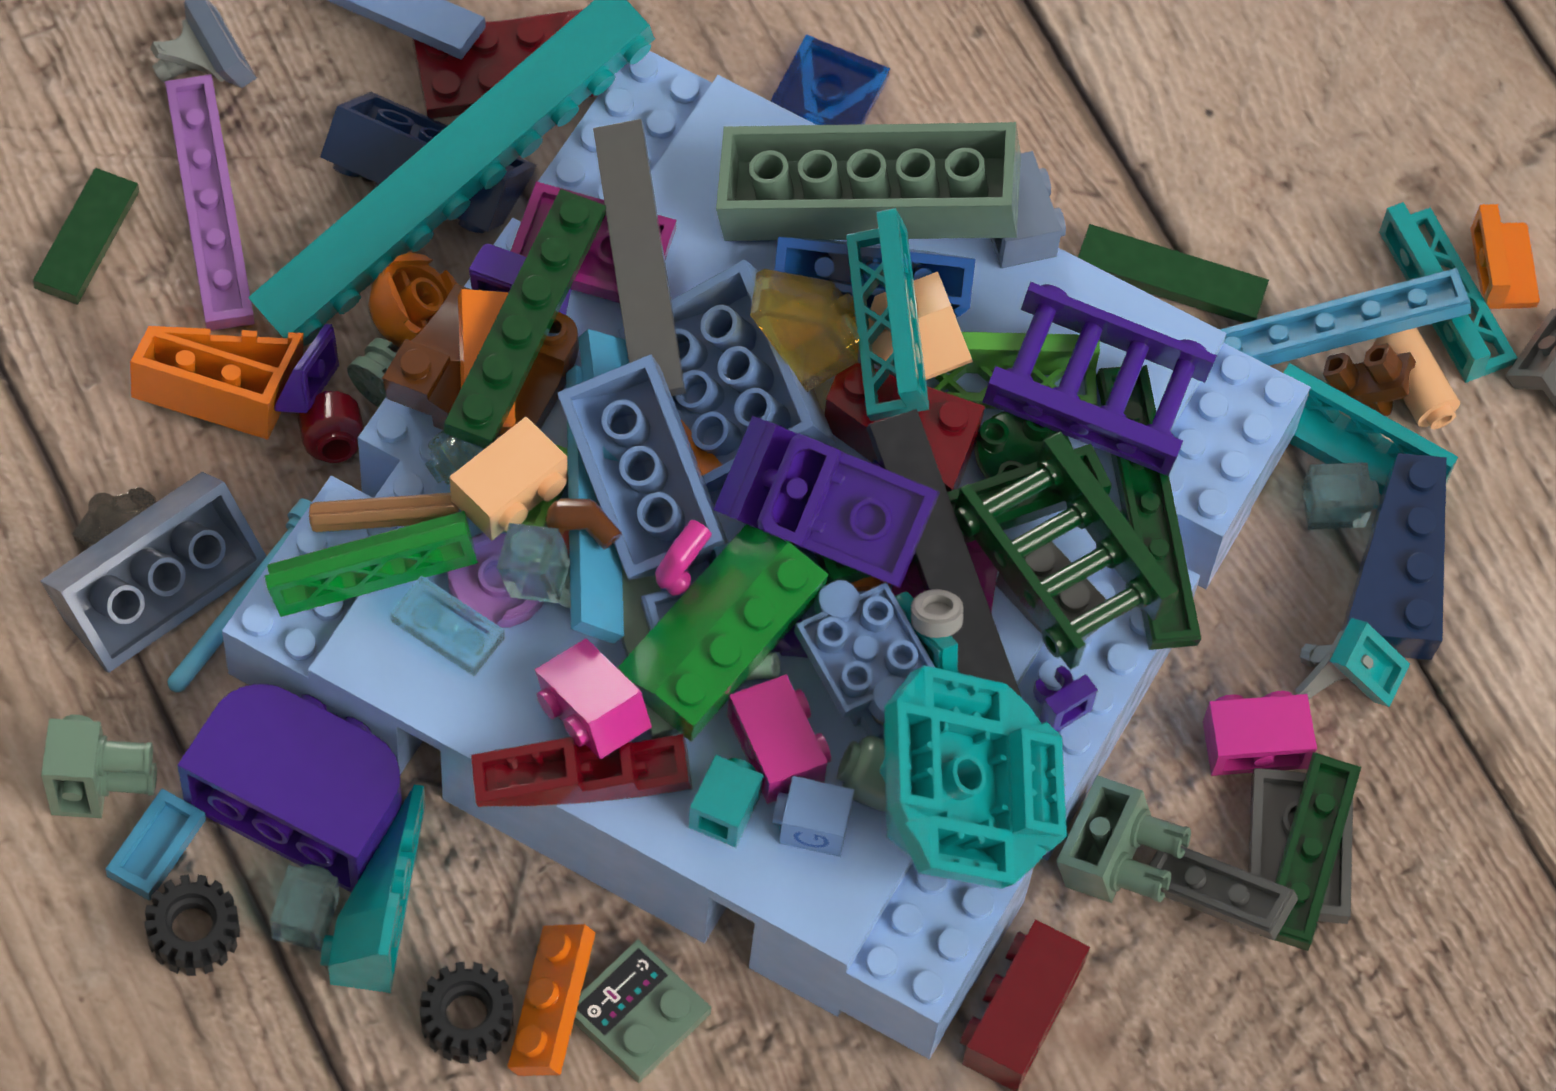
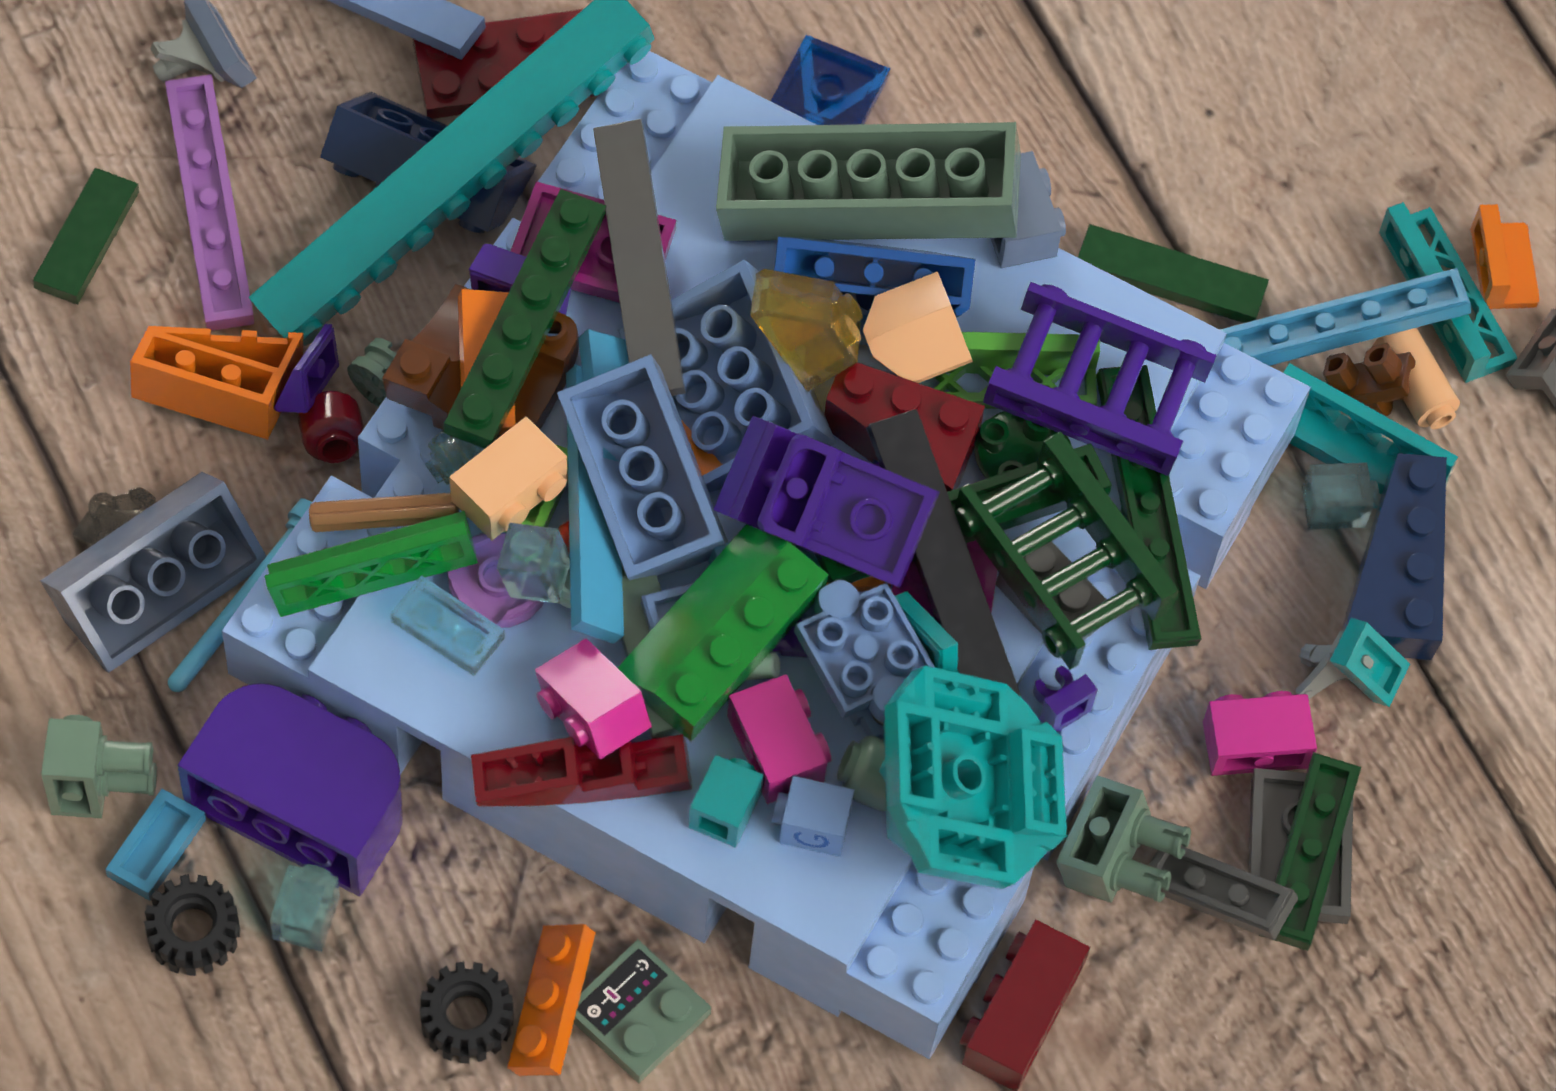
teal wedge [320,784,425,993] -> none
orange cylinder [368,252,457,348] -> none
reddish brown arm [545,498,622,550] -> none
dark pink arm [655,520,712,596] -> none
teal fence [846,208,929,421] -> none
light grey tile [911,590,963,638] -> none

